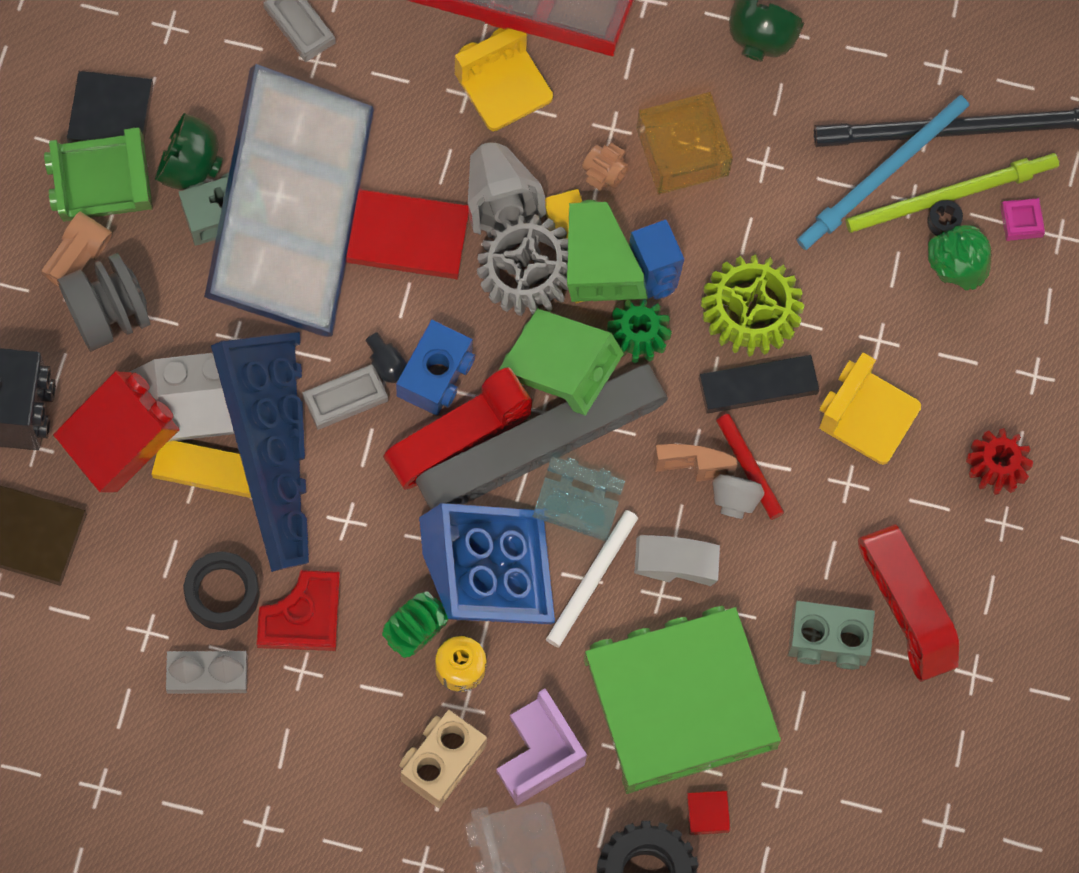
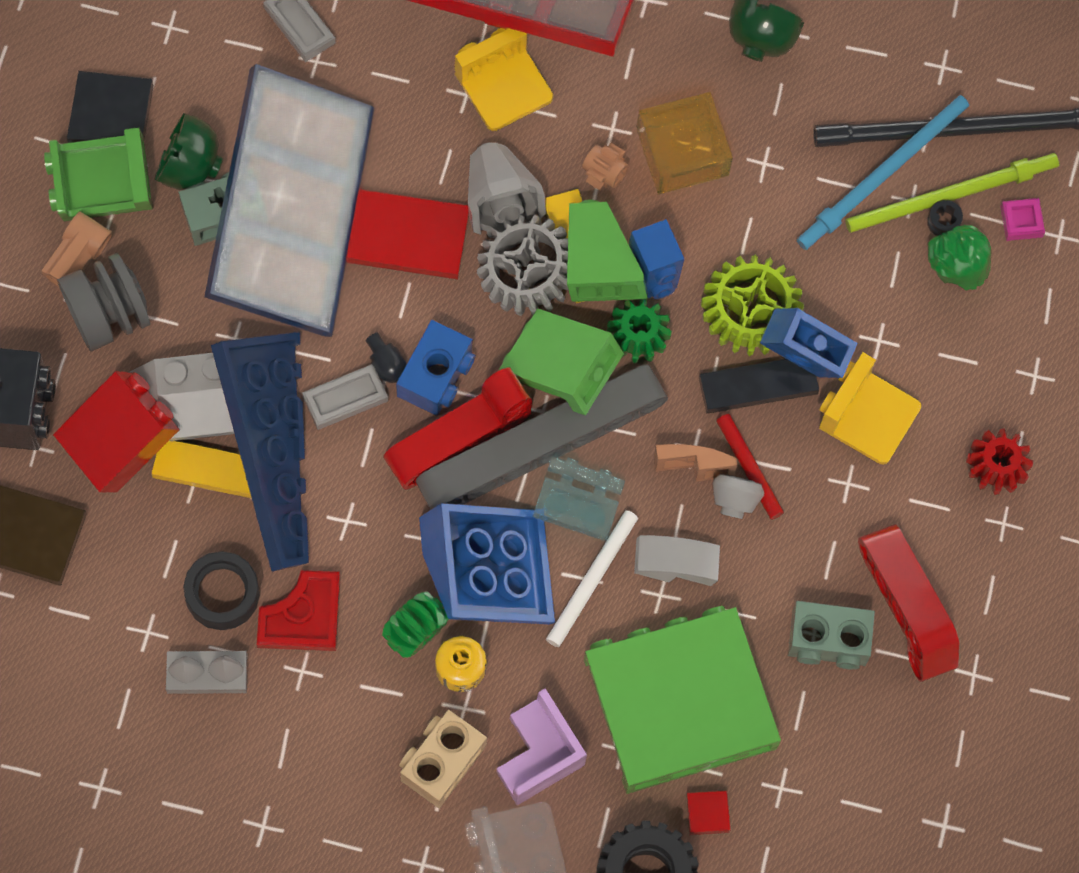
none -> blue brick [760,308,858,378]

